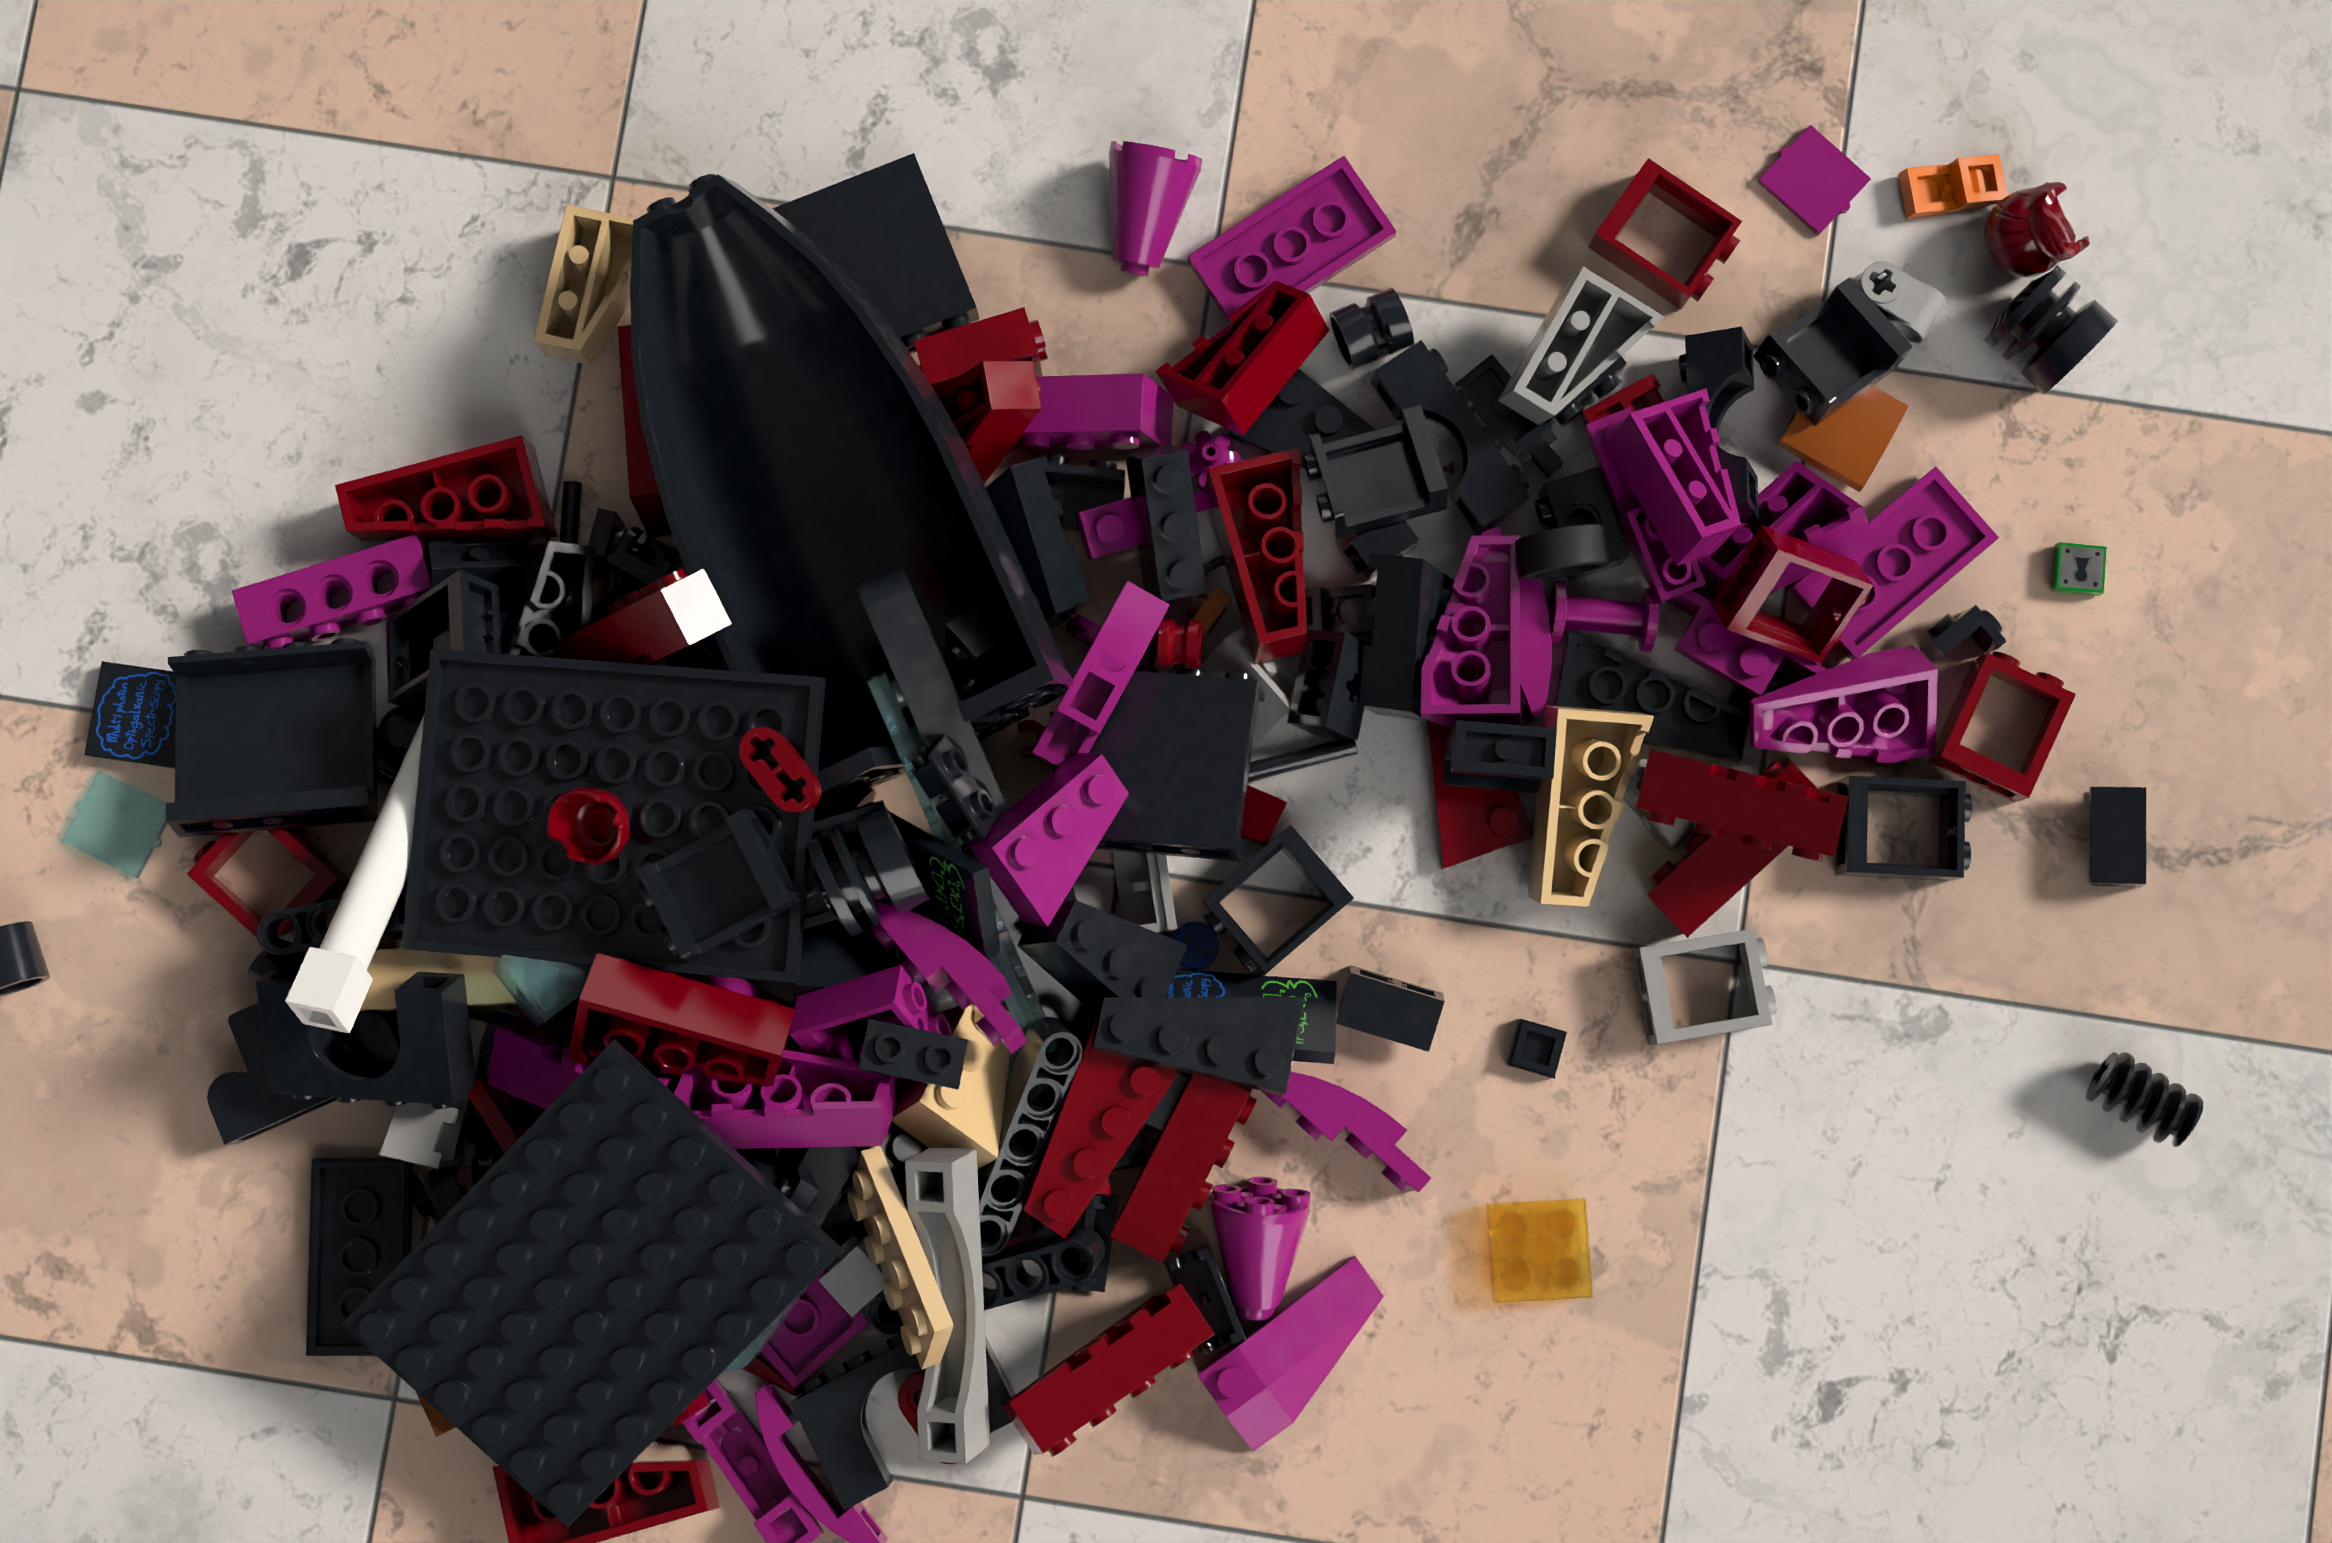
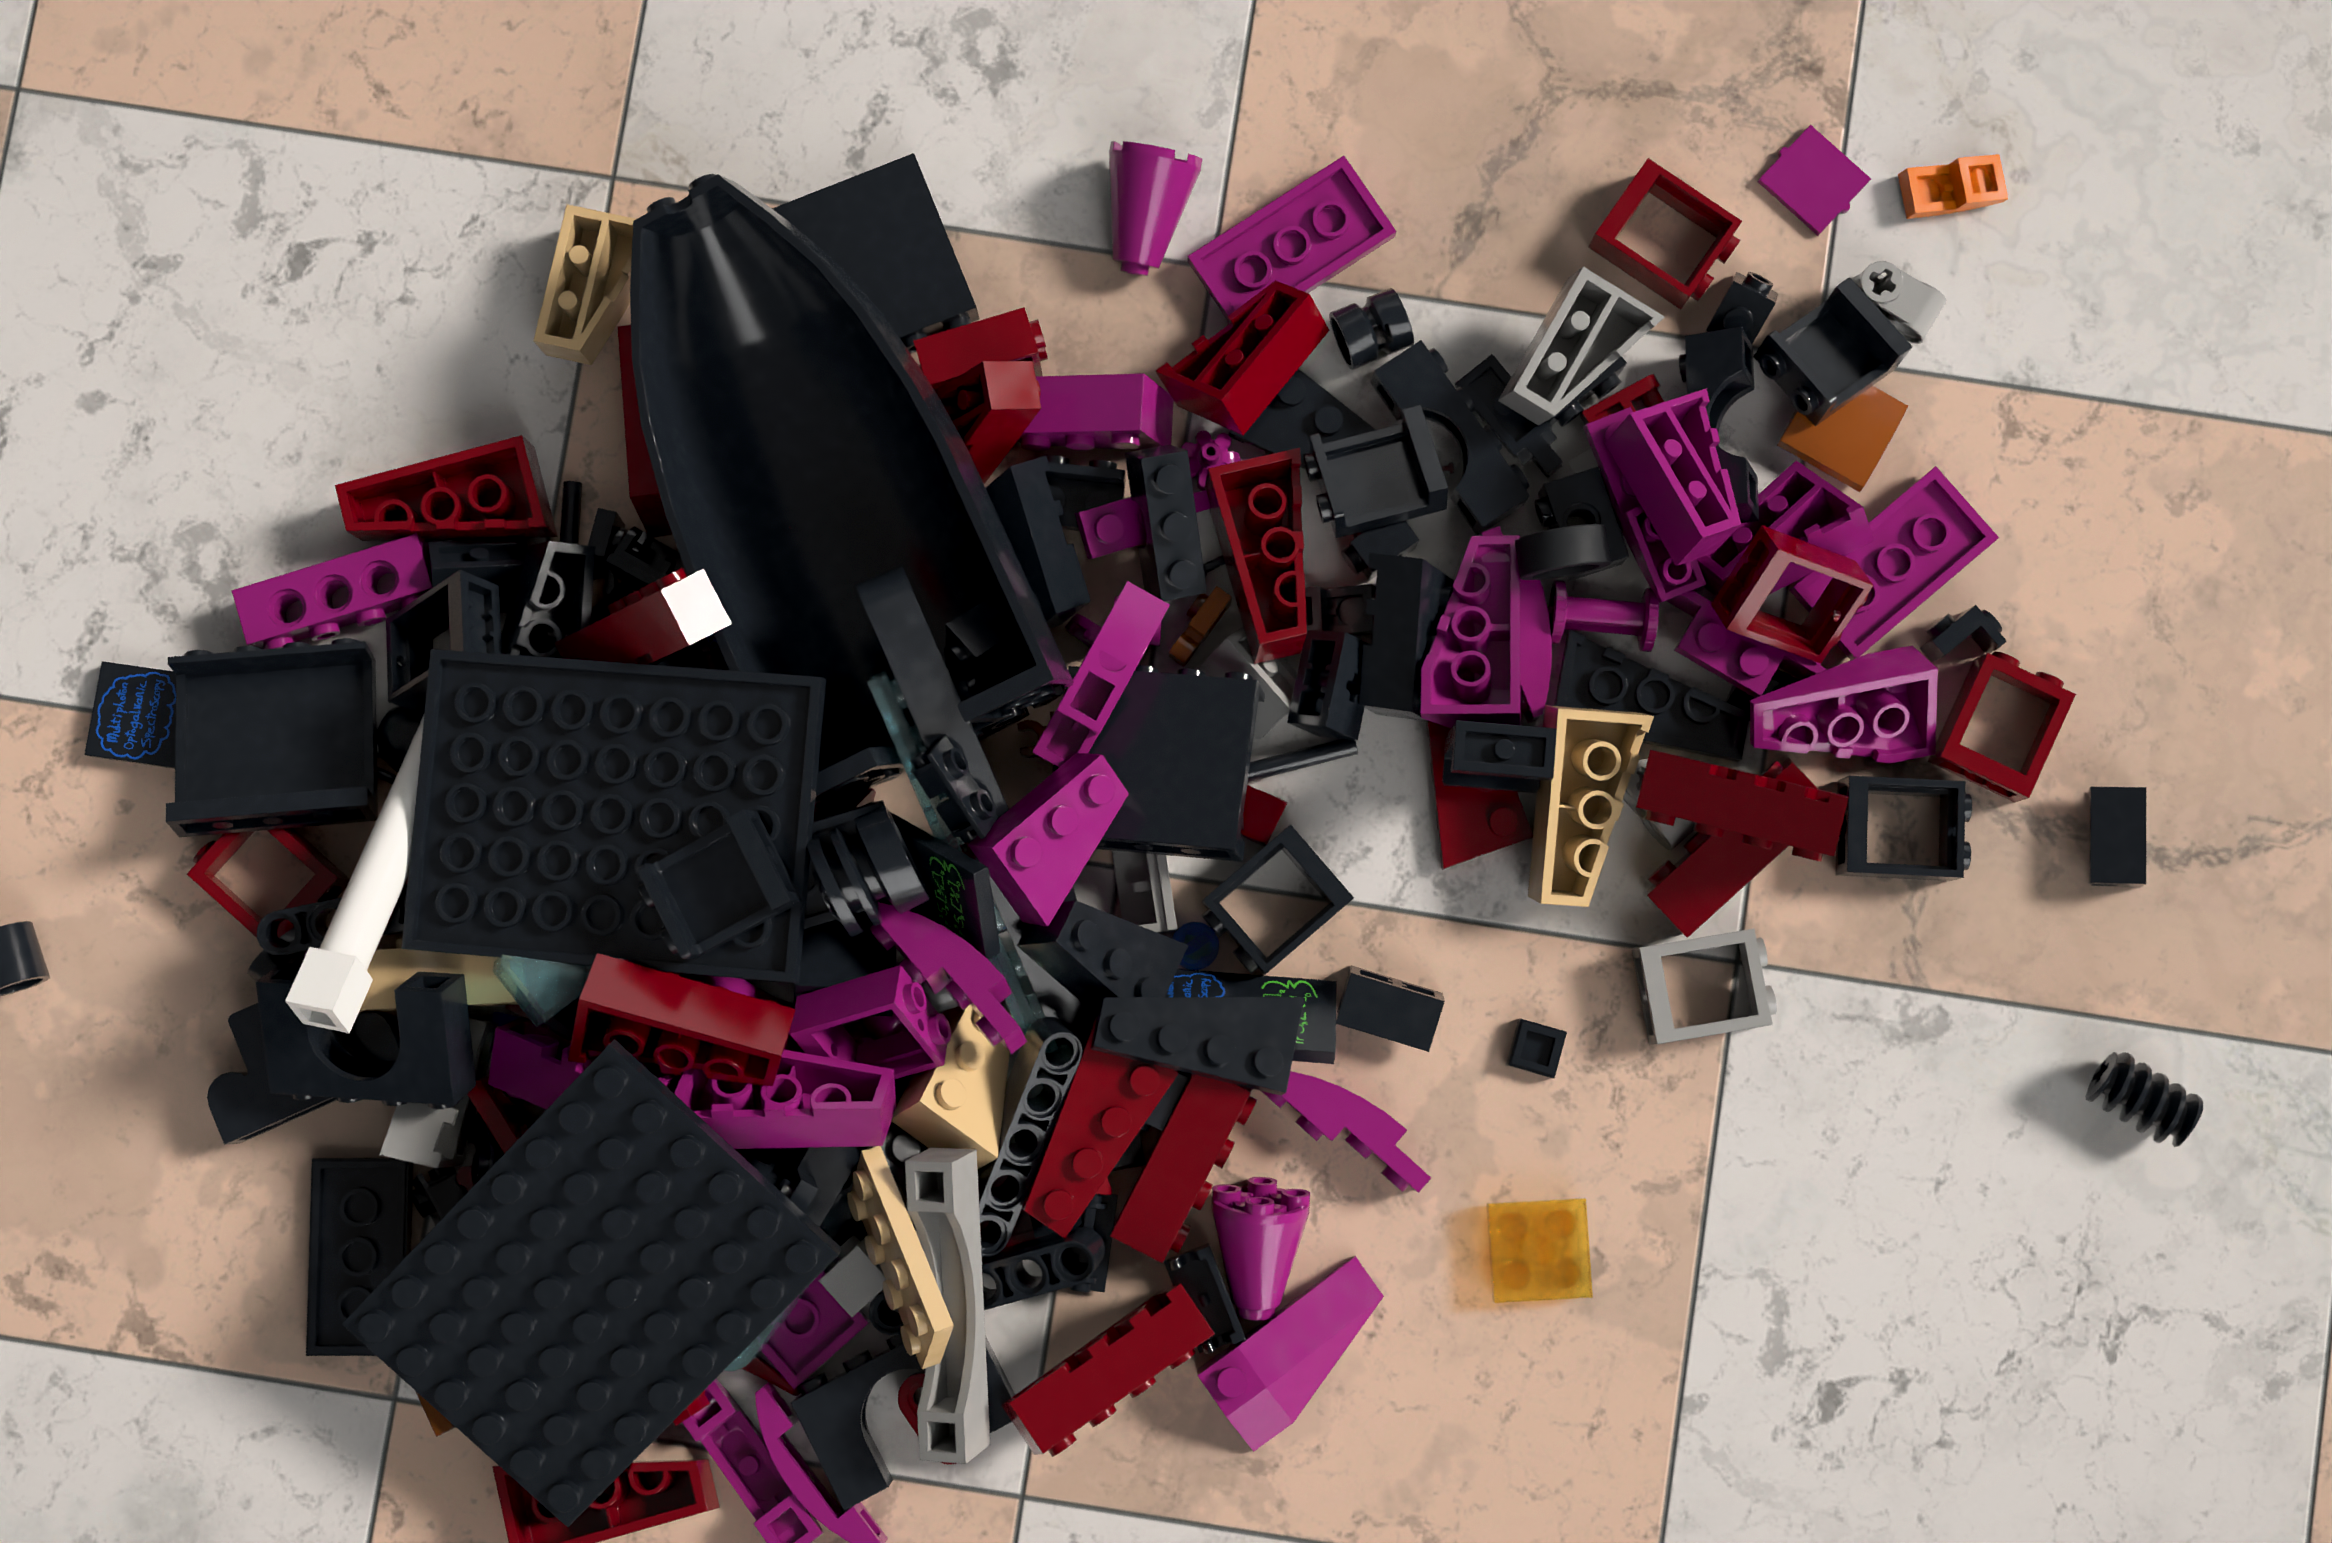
clear light blue piece [61,771,167,878] -> none
dark red hair [546,787,630,865] -> none
dark red beam [739,727,821,814] -> none
black hinge [858,1019,968,1090] -> none
dark red wheel [1157,619,1203,669] -> none
dark red hair [1984,182,2090,277] -> none
black wheel [1984,265,2118,394] -> none
tile [2051,542,2107,596] -> none
none -> black bracket [1706,272,1778,344]

